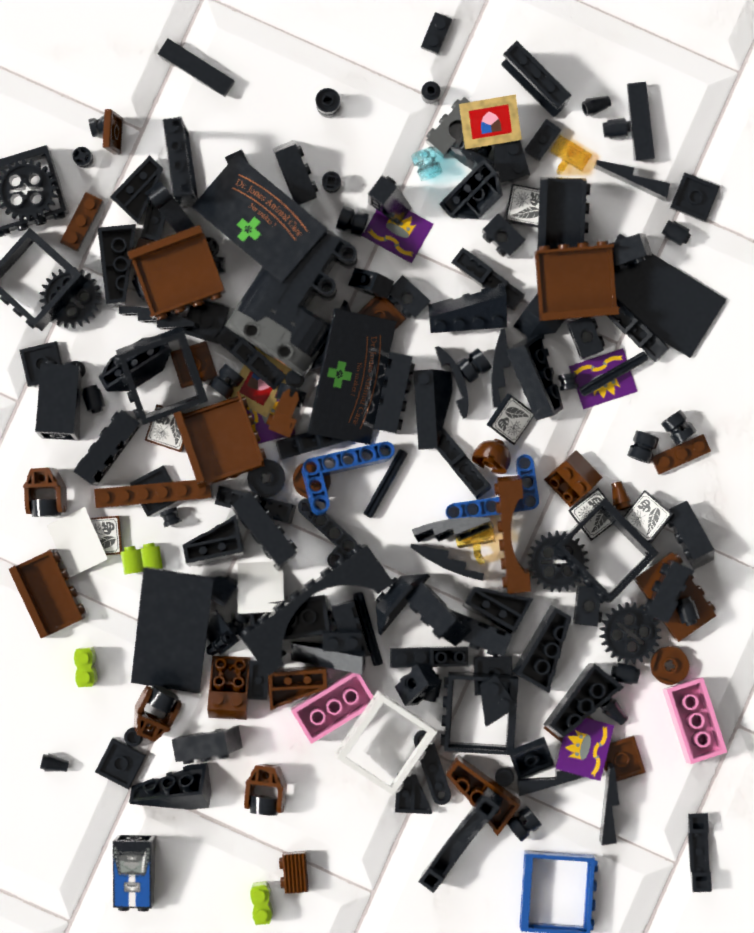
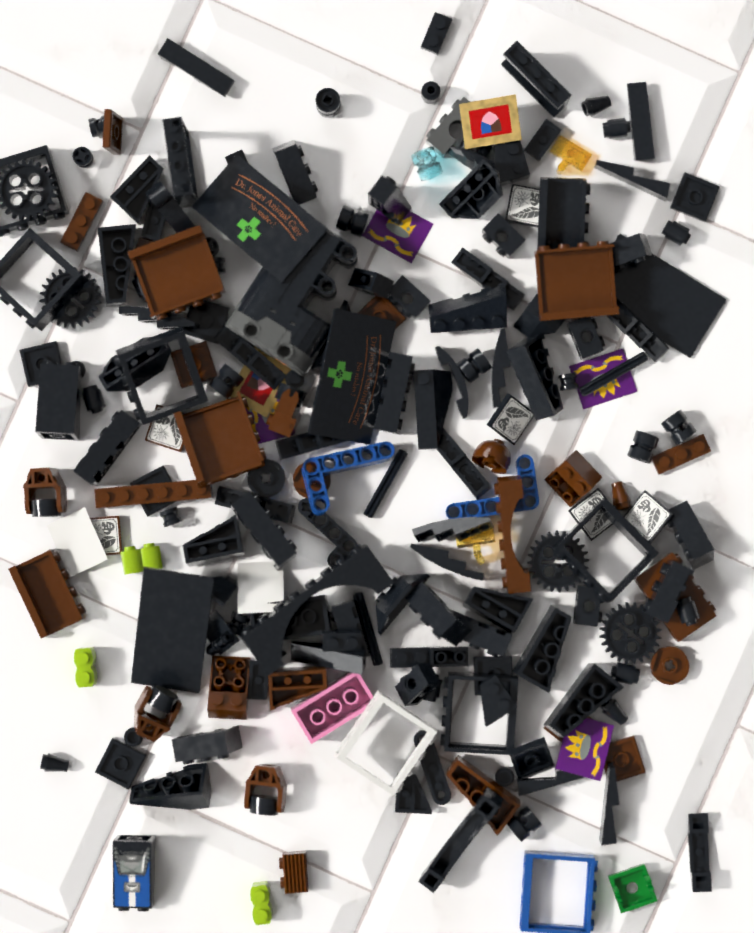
black wheel [322,171,341,193] -> none
bright pink brick [662,678,727,764] -> none
none -> green piece [608,863,657,914]

